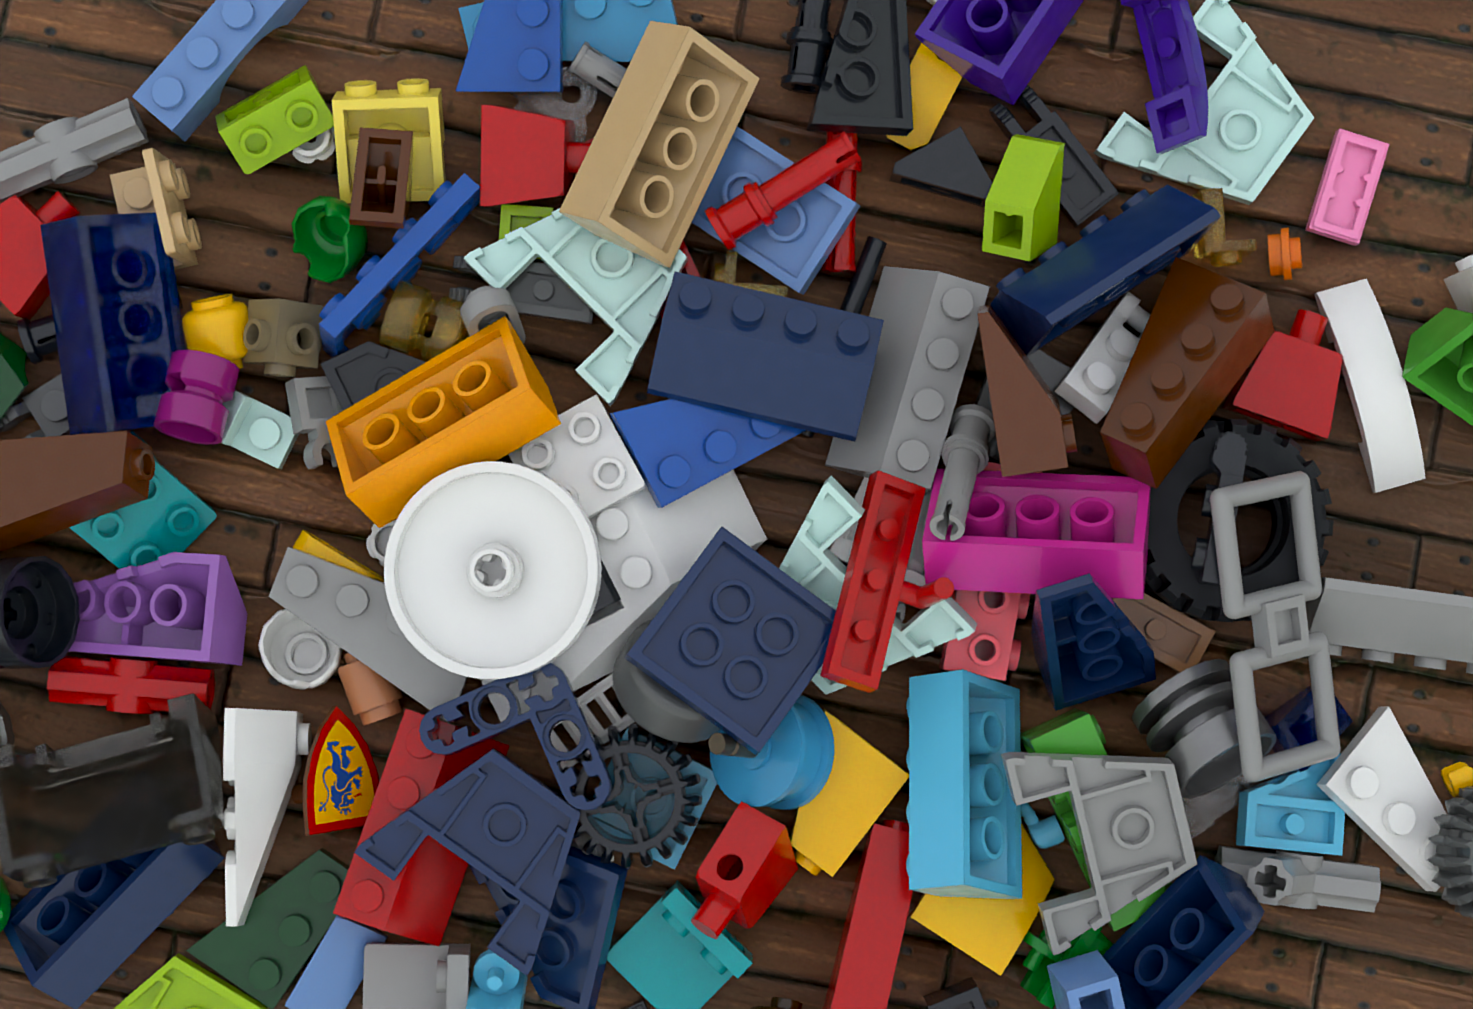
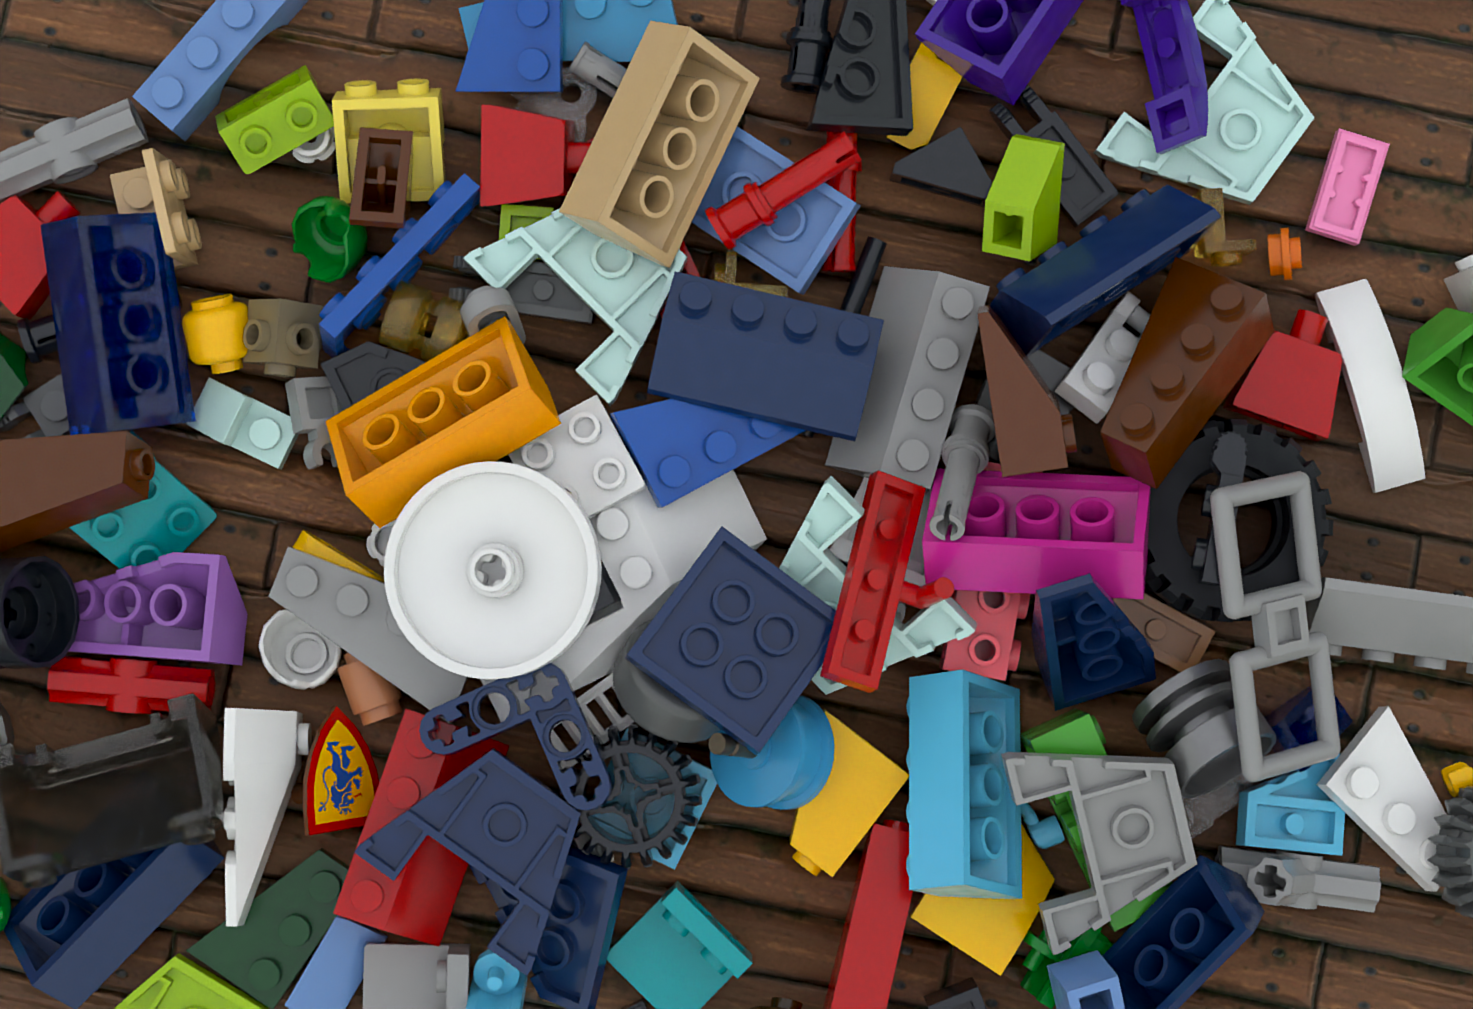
magenta wheel [154,350,240,445] -> none
red torso [691,801,798,939] -> none

